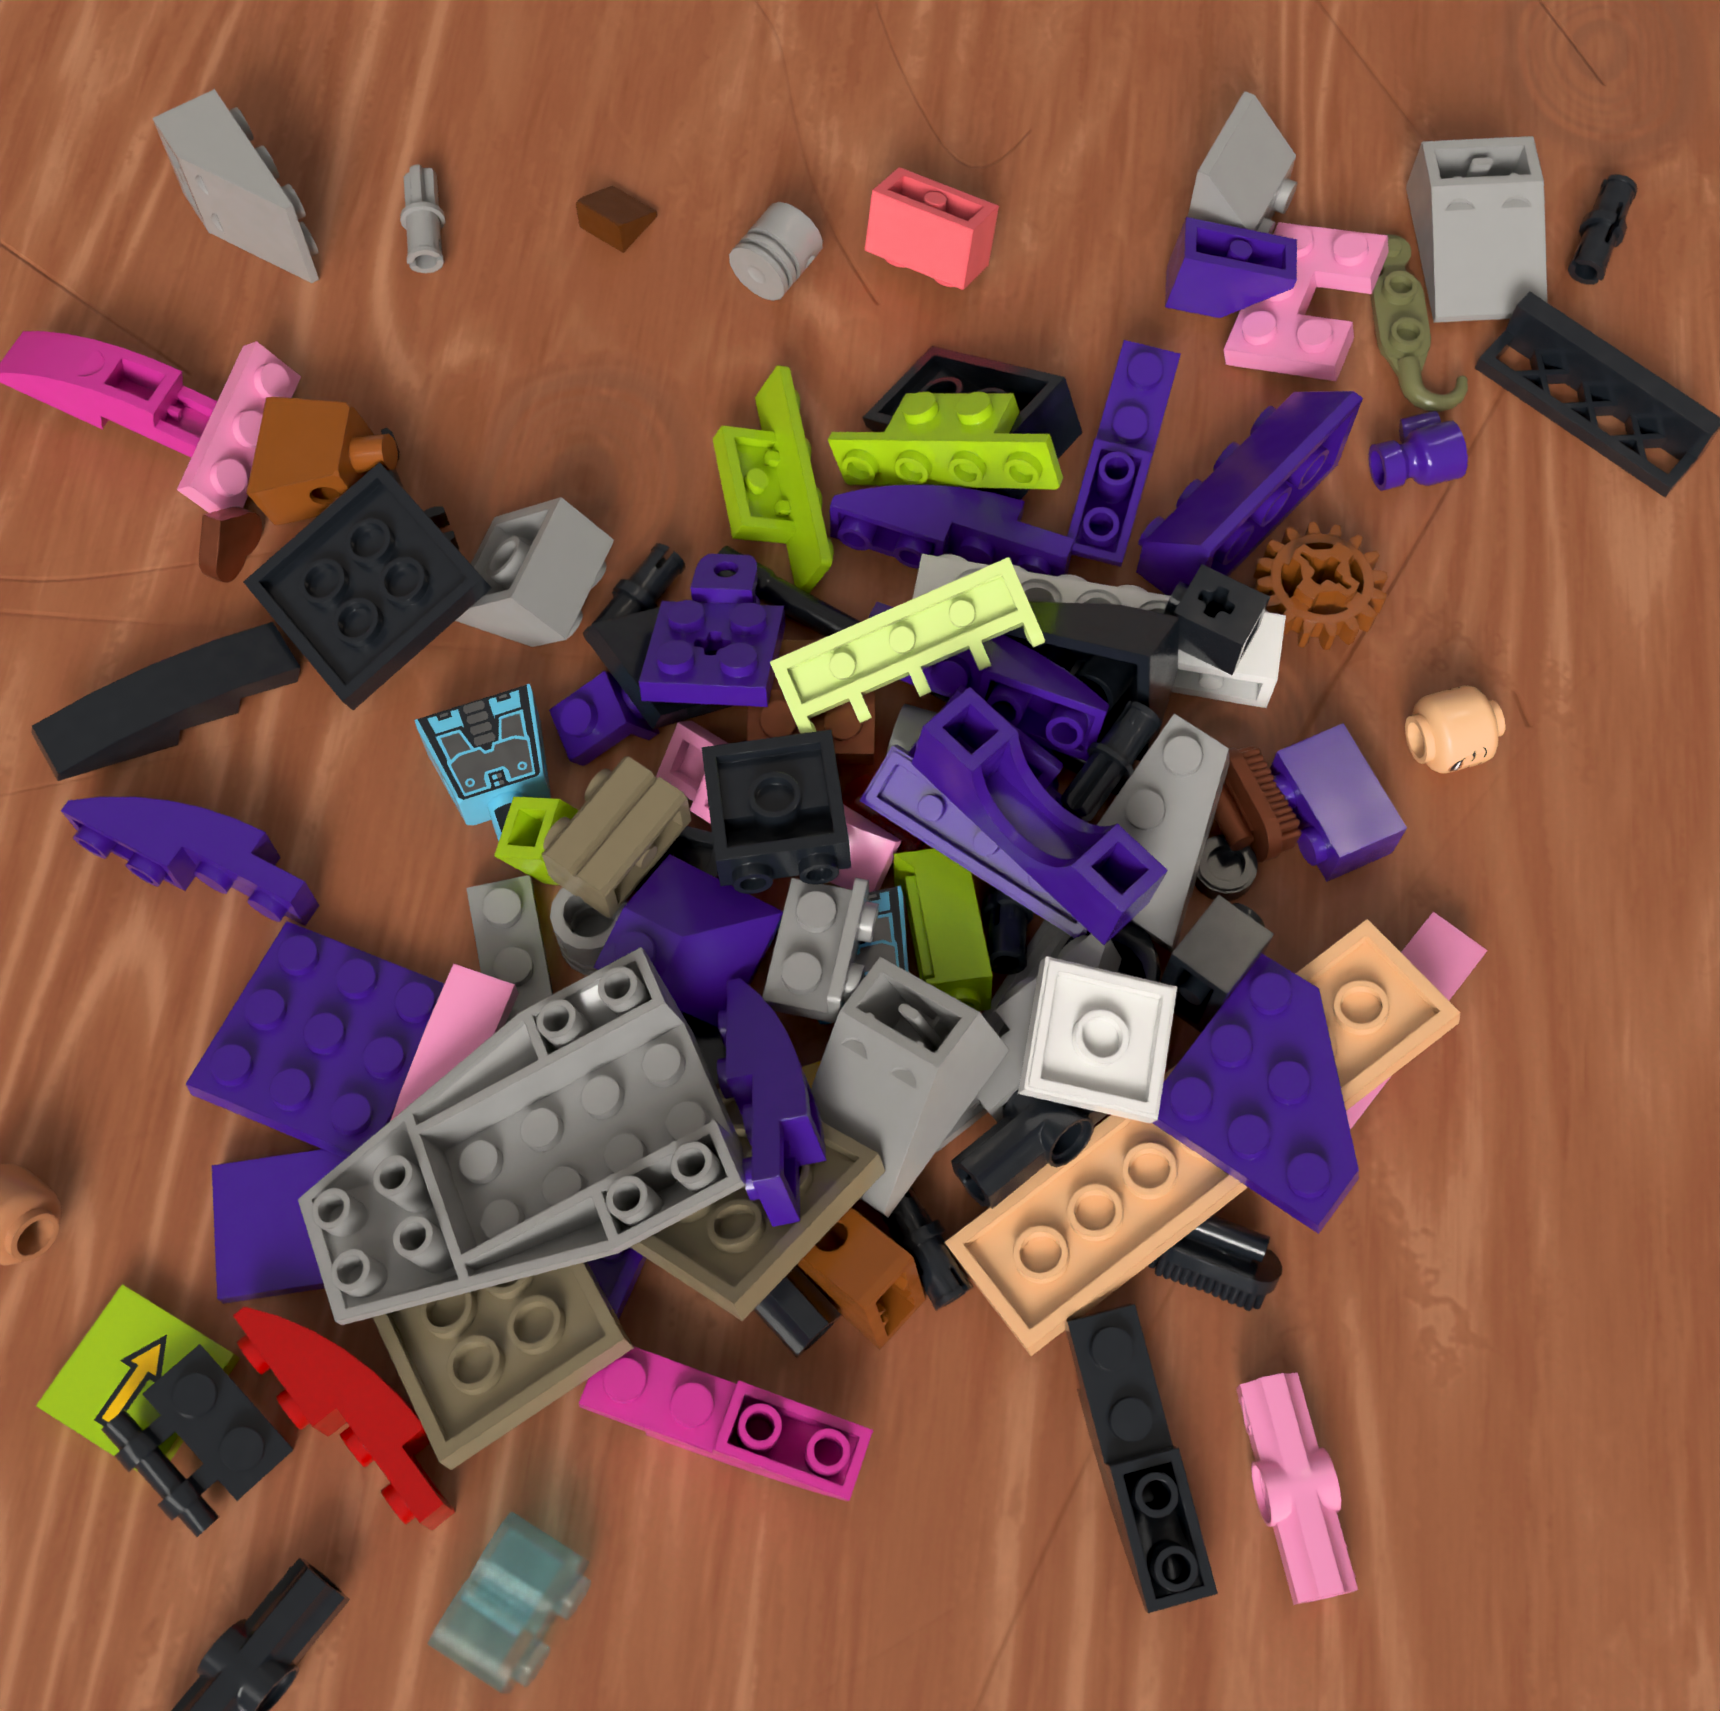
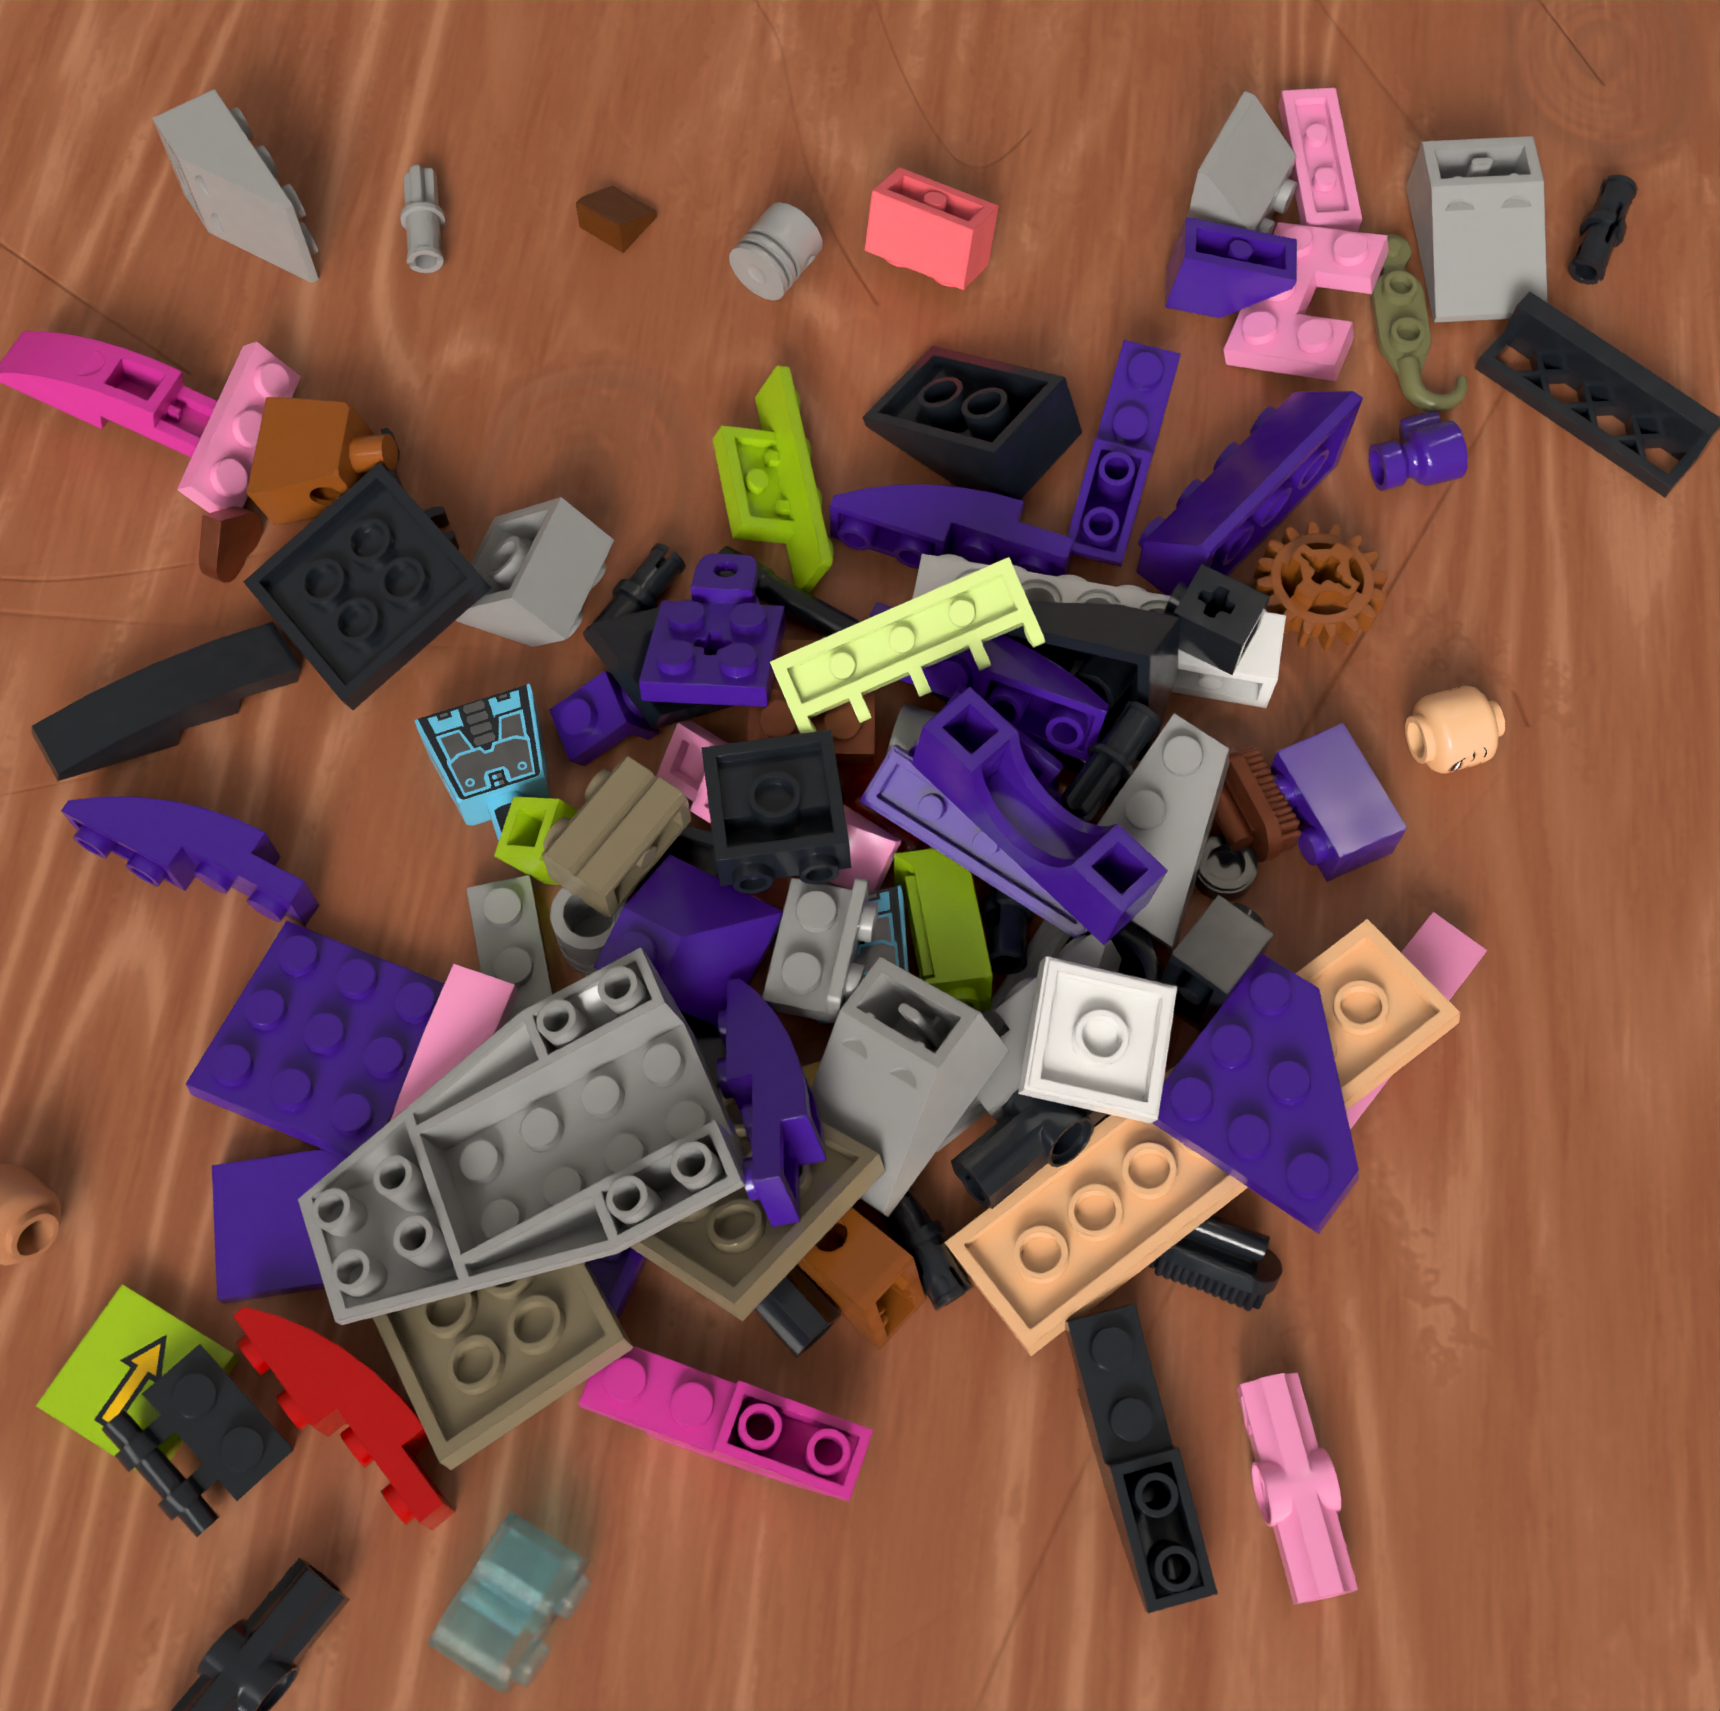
lime bracket [827,392,1063,490] -> none
none -> bright pink plate [1278,87,1362,232]

